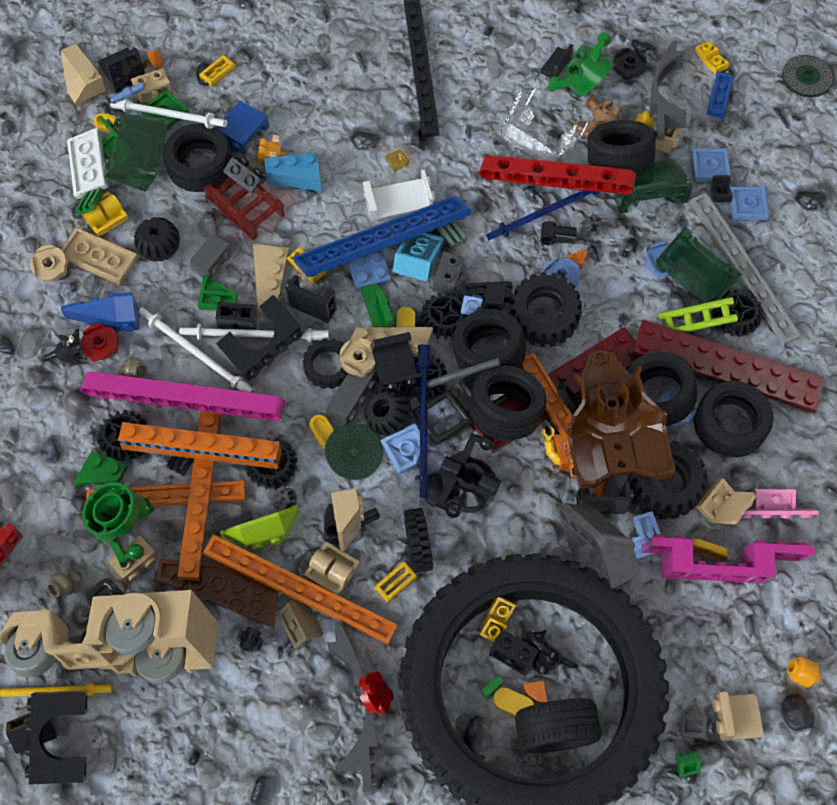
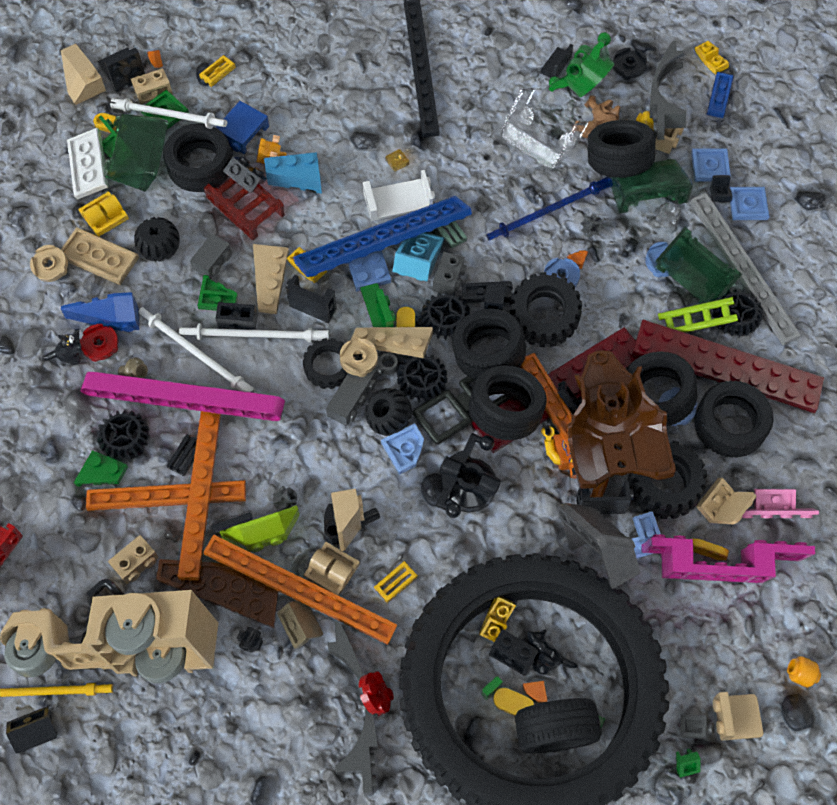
black arch [25,691,88,785] -> none
dark tan animal [47,571,82,598] -> none
green tile [76,187,104,215] -> none
green piece [82,482,154,565] -> none
medium blue bar [111,82,145,103] -> none
orange brick [118,422,282,469] -> none
black arch [216,295,305,381] -> none
black gear [245,437,298,490] -> none
yellow tile [309,414,335,450] -> none
clear green piece [325,423,383,480] -> none
black panel [370,332,422,390] -> none
black tyre [403,507,433,573] -> none
clear blue bar [415,344,432,499] -> none
dark grey bar [427,358,501,388] -> none
medium blue bracket [461,294,484,315] -> none
red beam [479,156,637,194] -> none
black piece [540,221,577,245] -> none
piece [782,55,833,97] -> none

